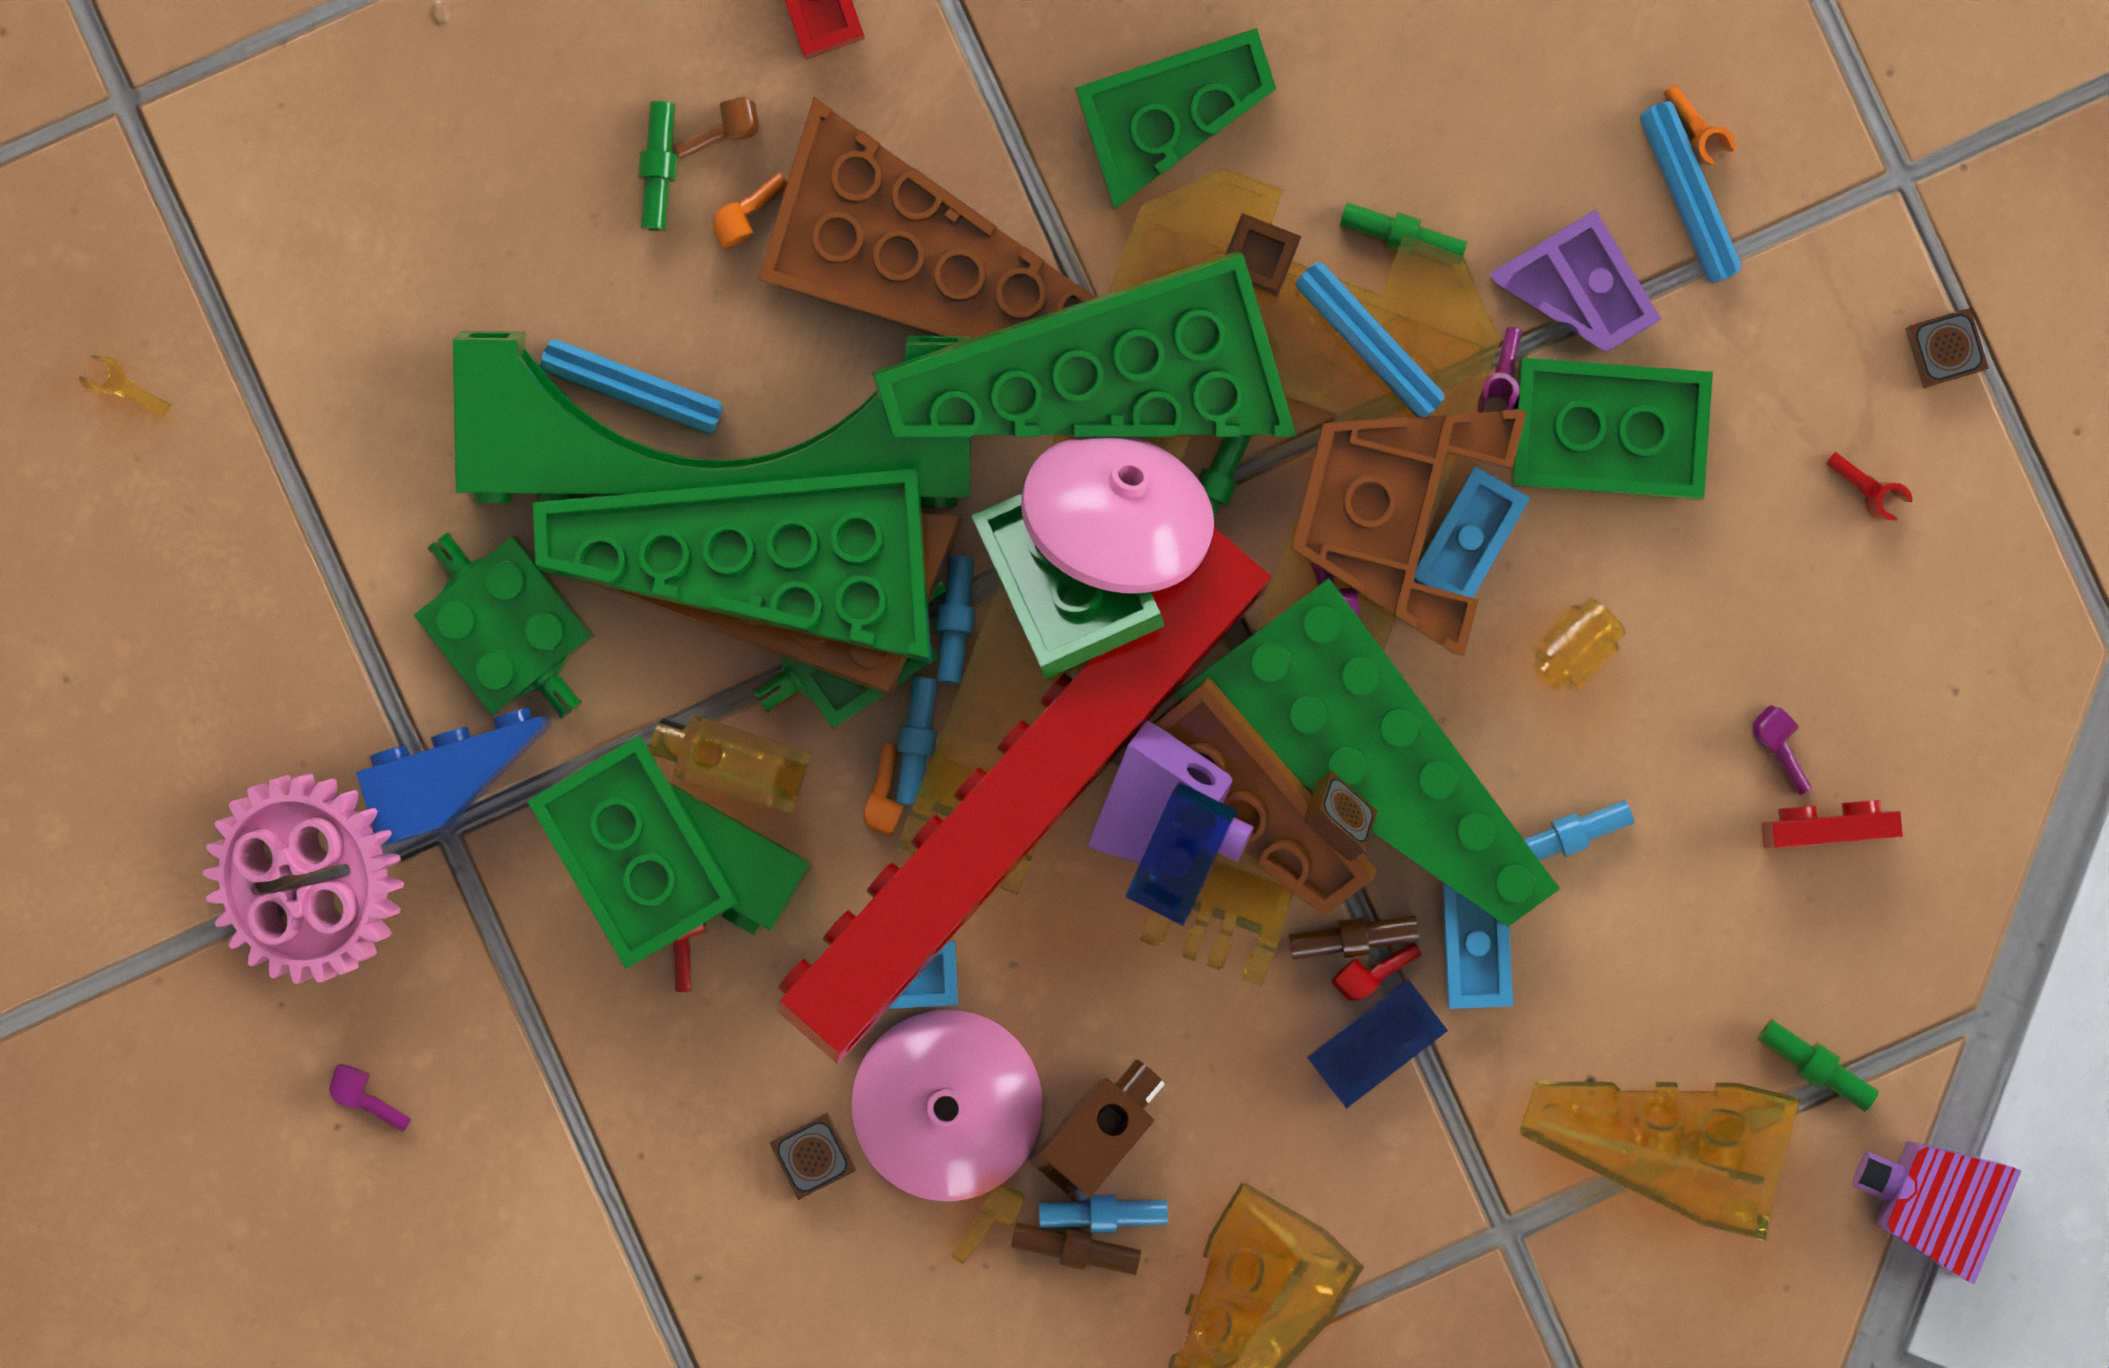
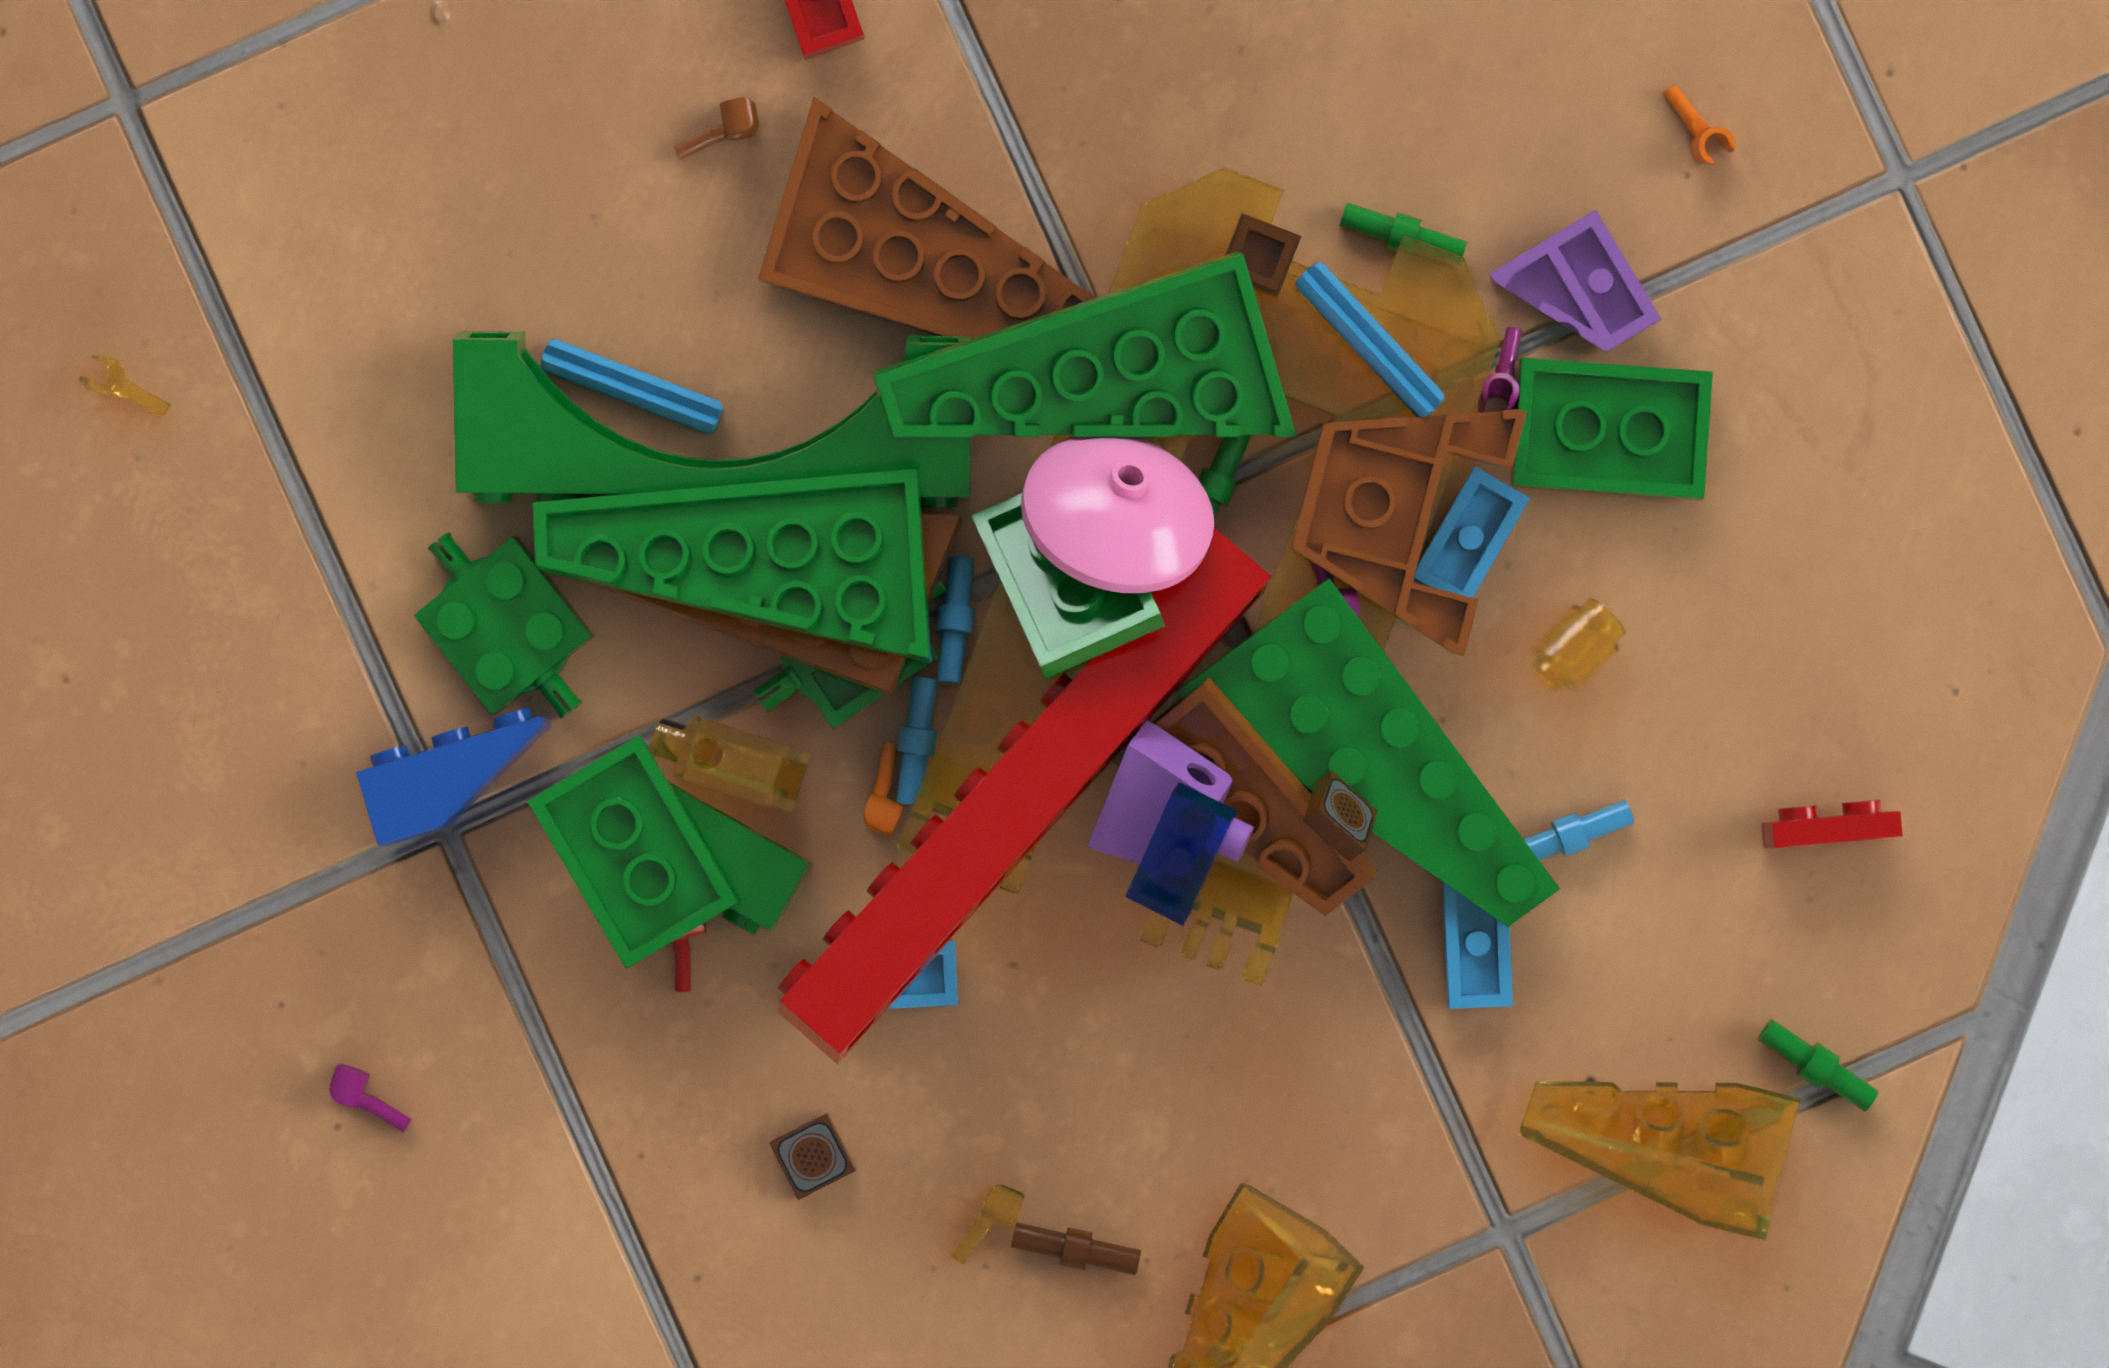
bright pink gear [203,774,404,984] -> none
green bar [638,101,678,231] -> none
orange hand [712,173,787,249] -> none
bright pink dish [851,1009,1043,1201] -> none
reddish brown torso [1027,1059,1165,1202] -> none
dark azure bar [1039,1194,1168,1233] -> none
green wing [1074,28,1276,209] -> none
reddish brown bar [1289,916,1419,959] -> none
clear blue plate [1306,979,1448,1109] -> none
red hand [1331,942,1422,1001] -> none
dark azure axle [1640,101,1742,283] -> none
magenta hand [1752,705,1812,795] -> none
red hand [1826,451,1913,521] -> none
torso [1853,1141,2021,1284] -> none
tile [1905,308,1989,389] -> none

